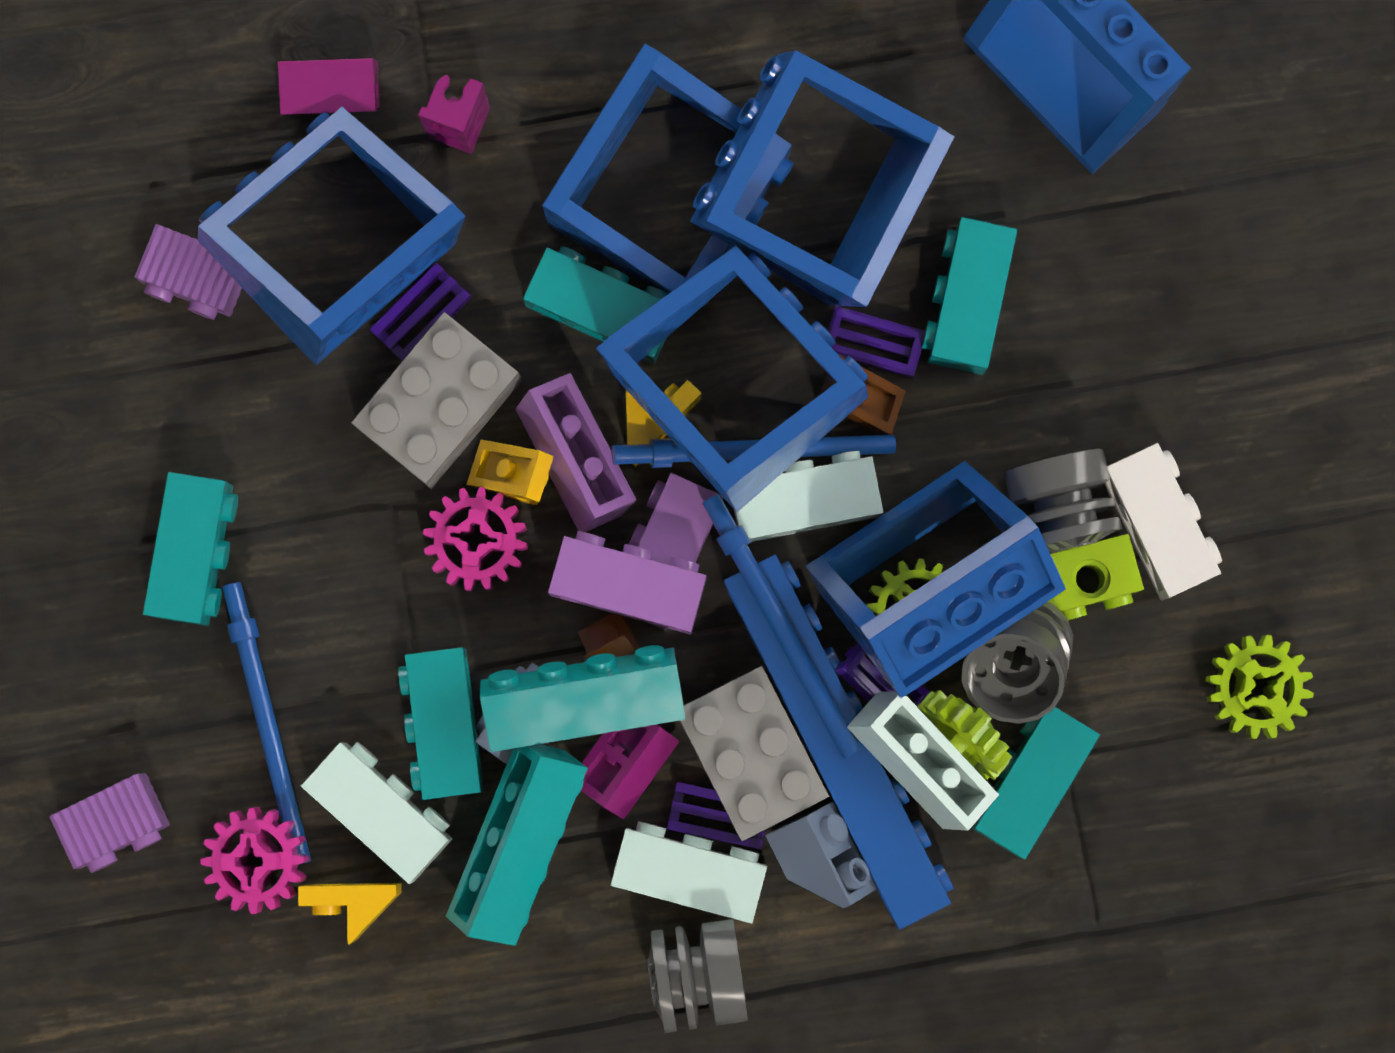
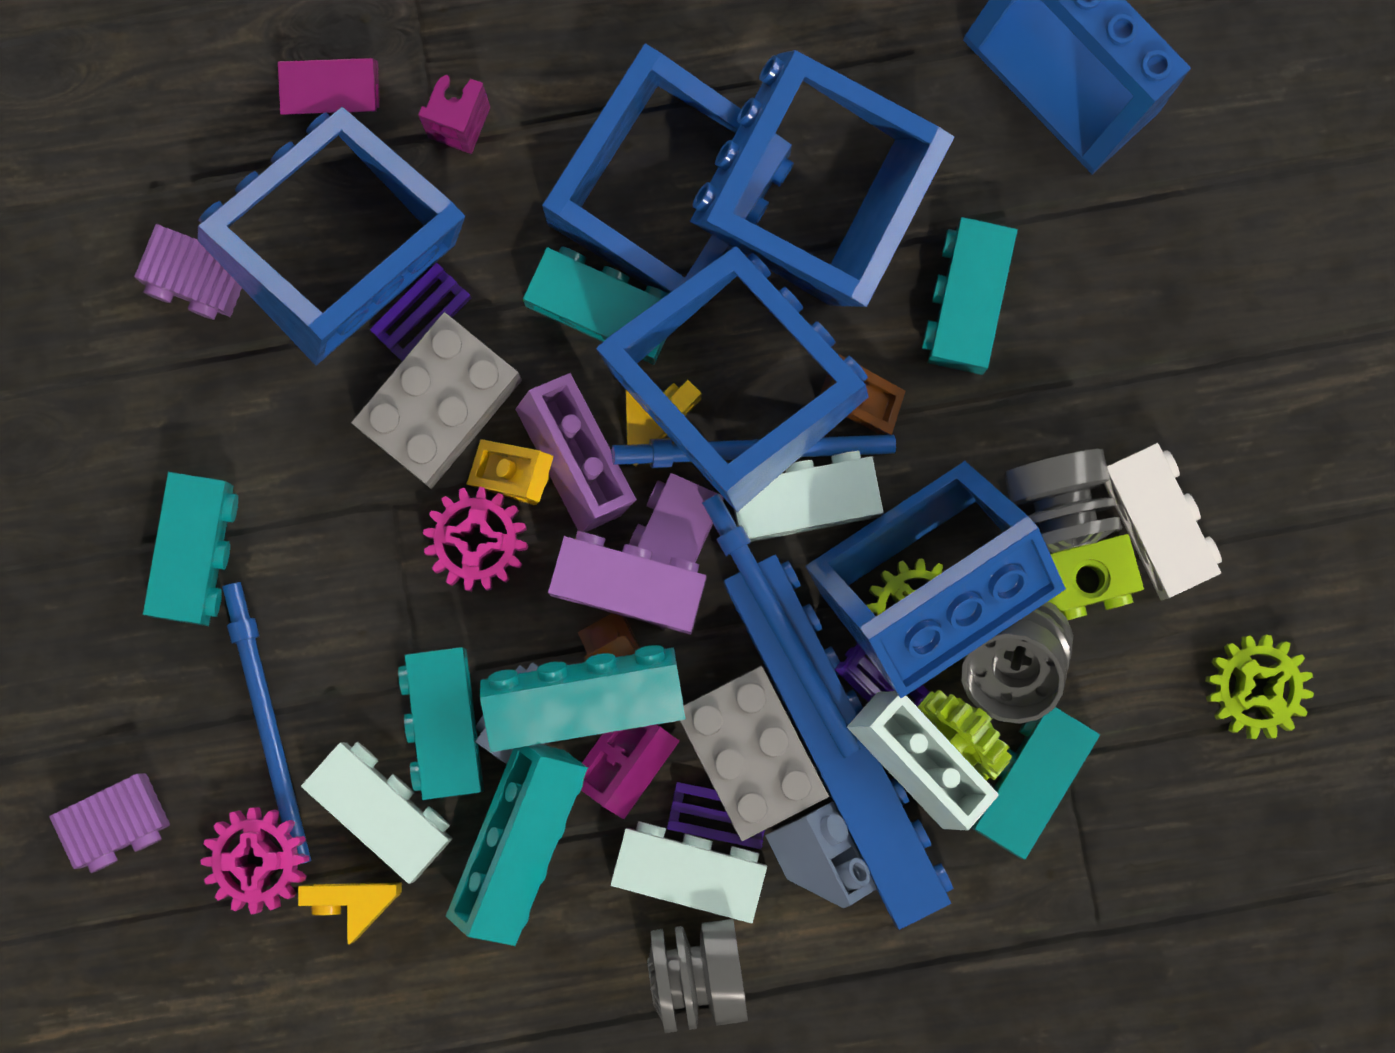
dark purple tile [828,306,925,379] -> none

